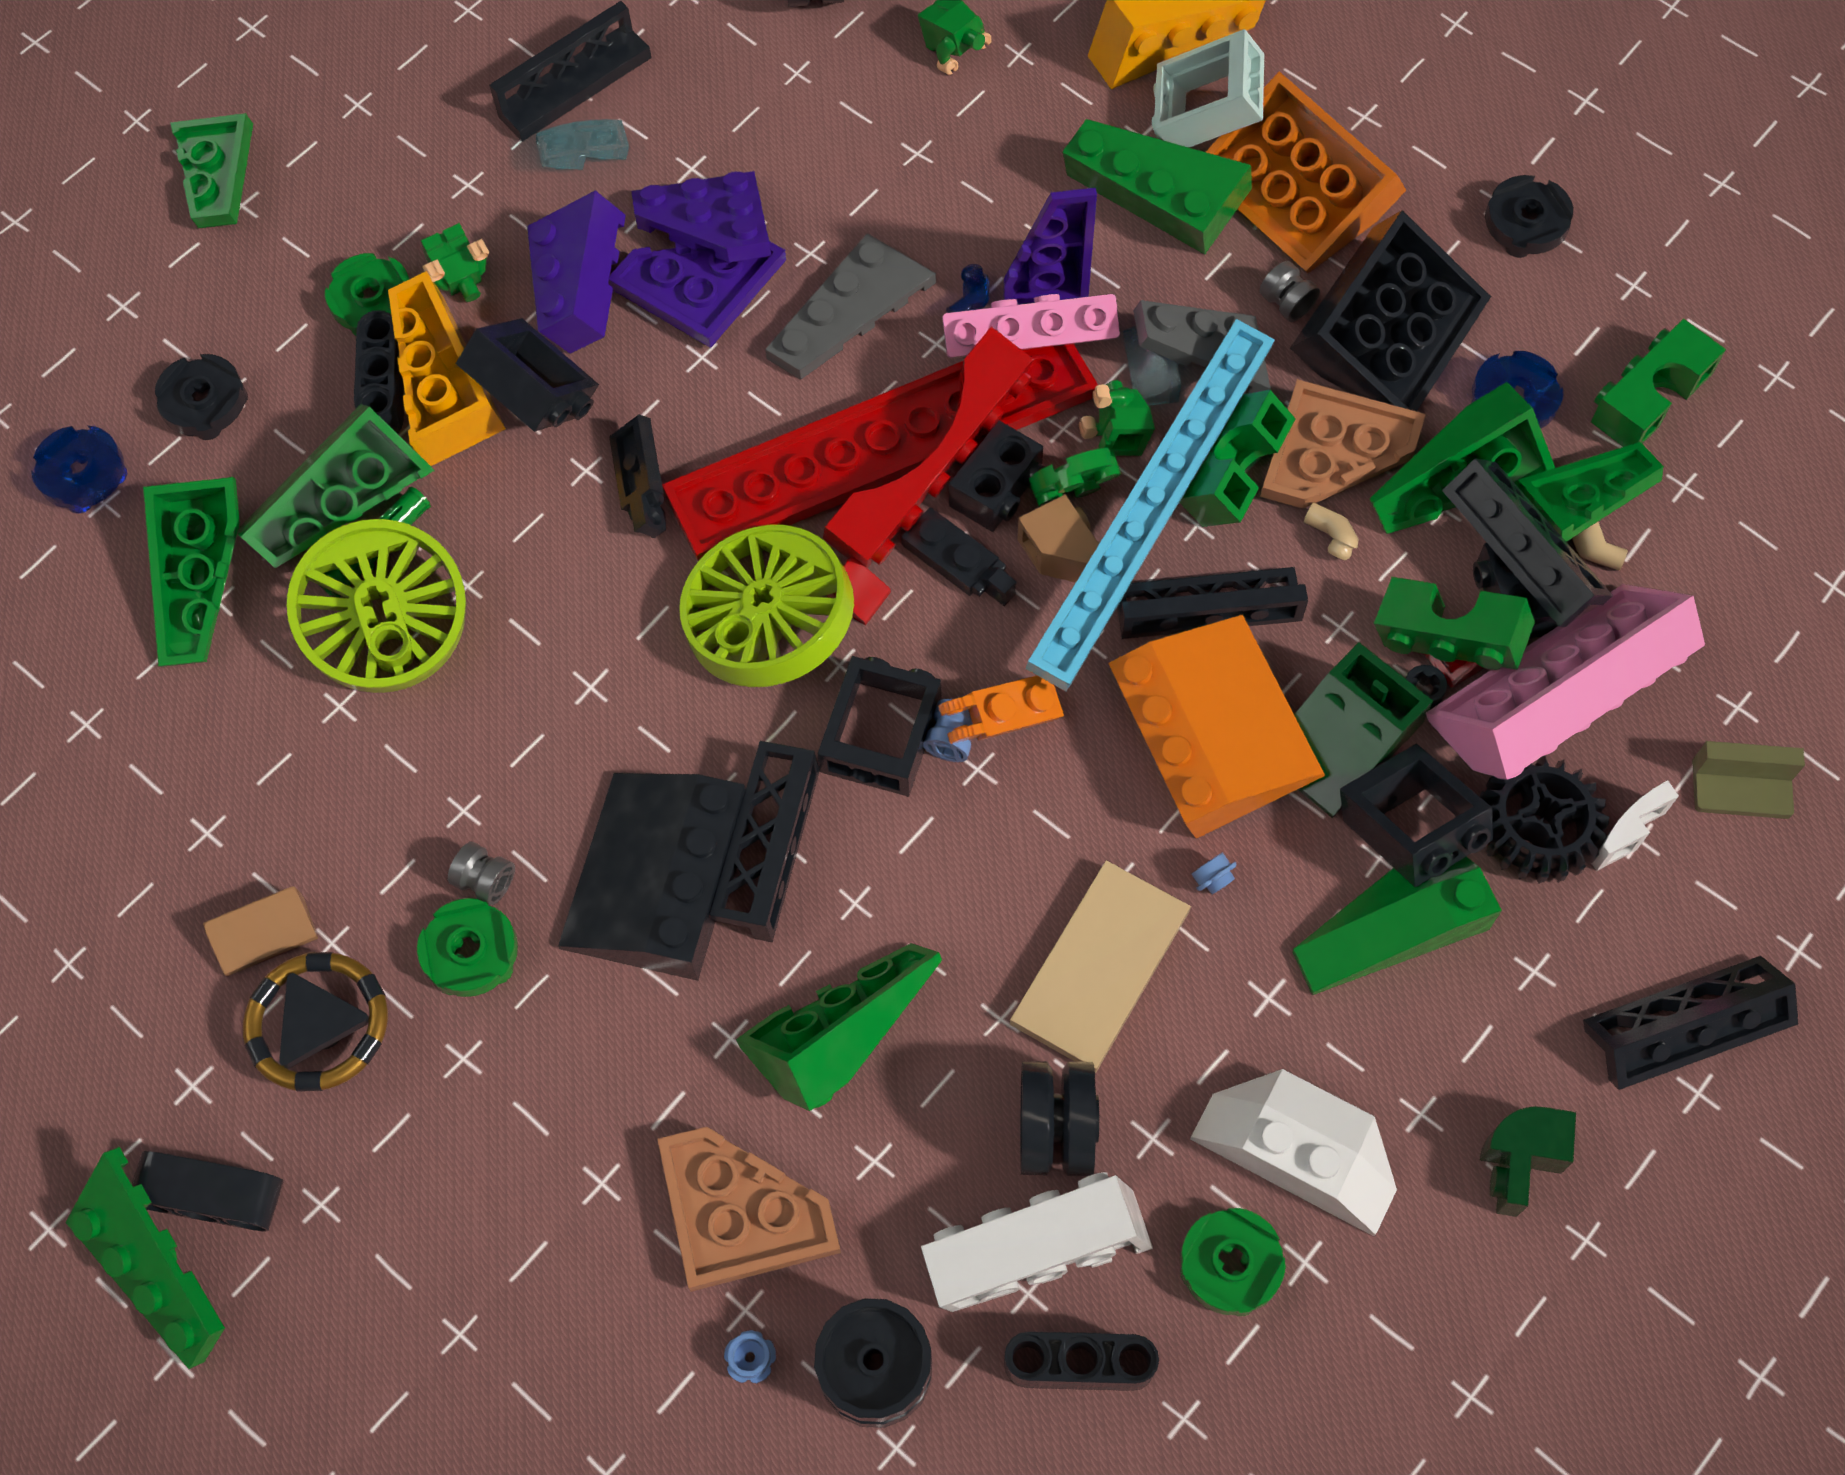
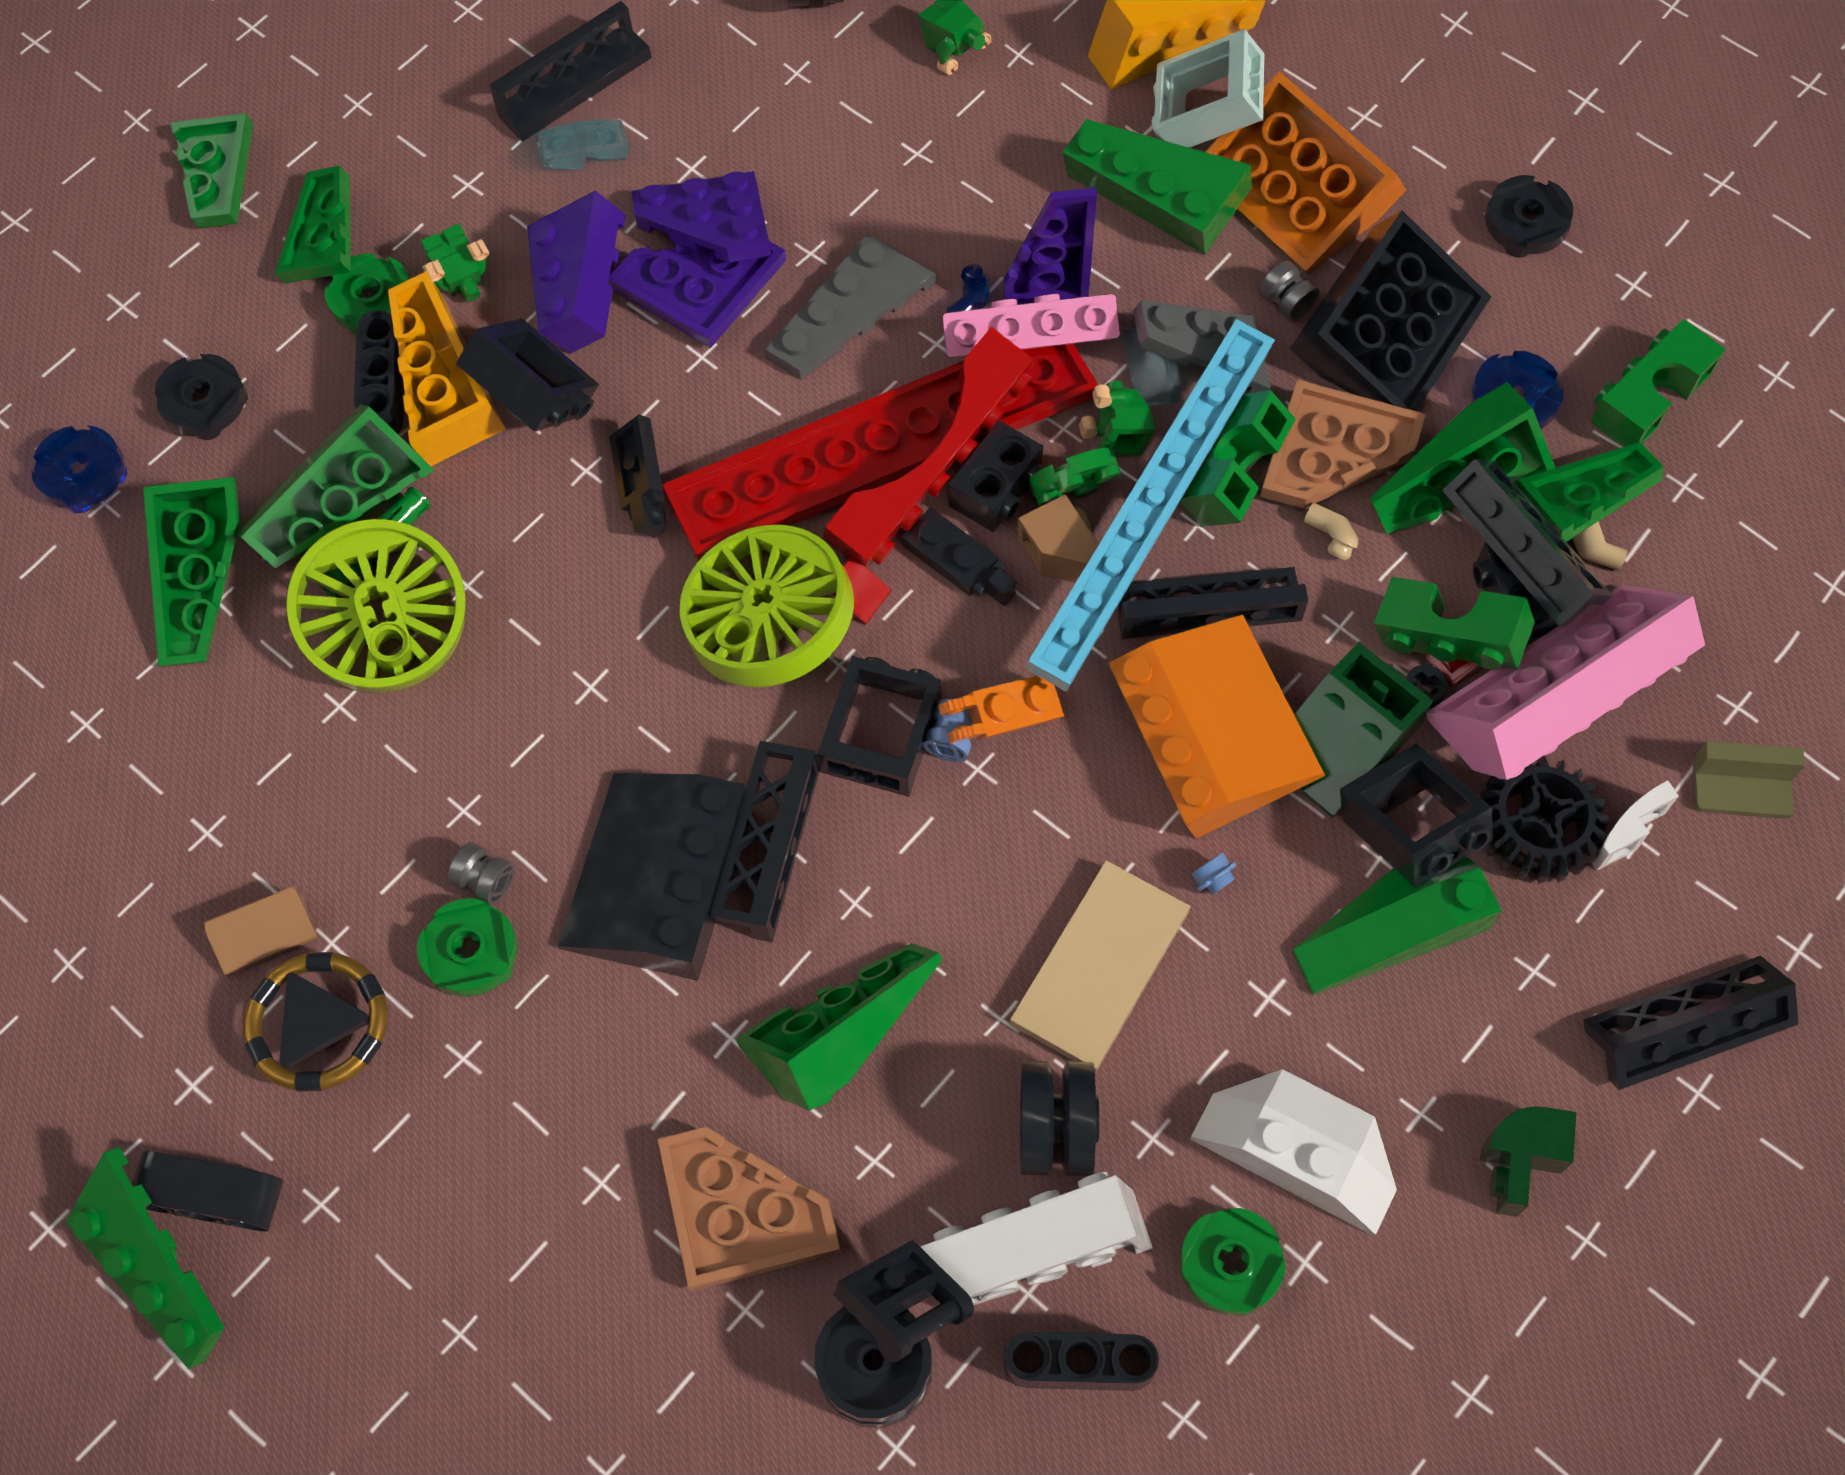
medium blue plate [724,1330,776,1383] -> none
none -> green wing [274,165,351,284]
none -> black plate [833,1240,974,1363]

